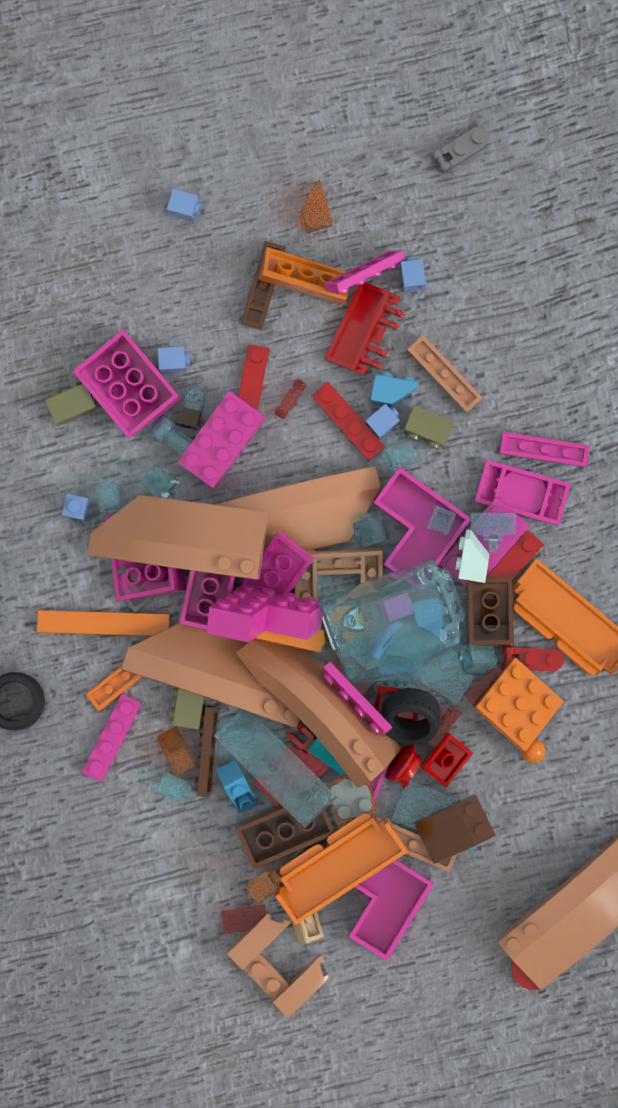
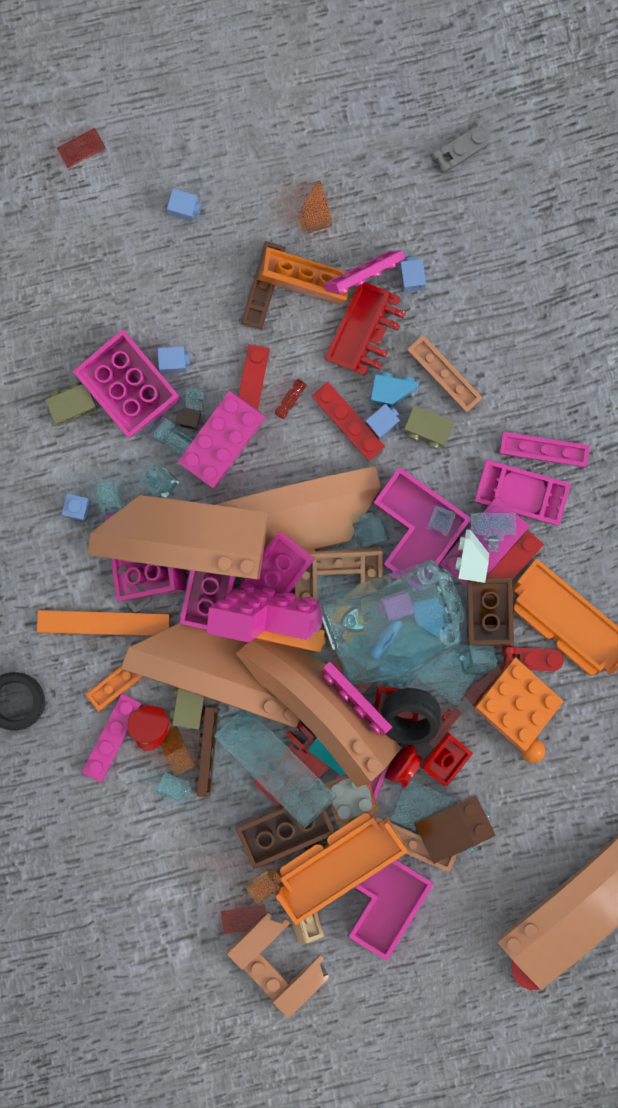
dark azure slope [216,759,259,814] -> none
clear light blue brick [383,440,419,472] -> none
none -> clear red plate [57,128,106,168]
none -> red hat [128,705,170,751]

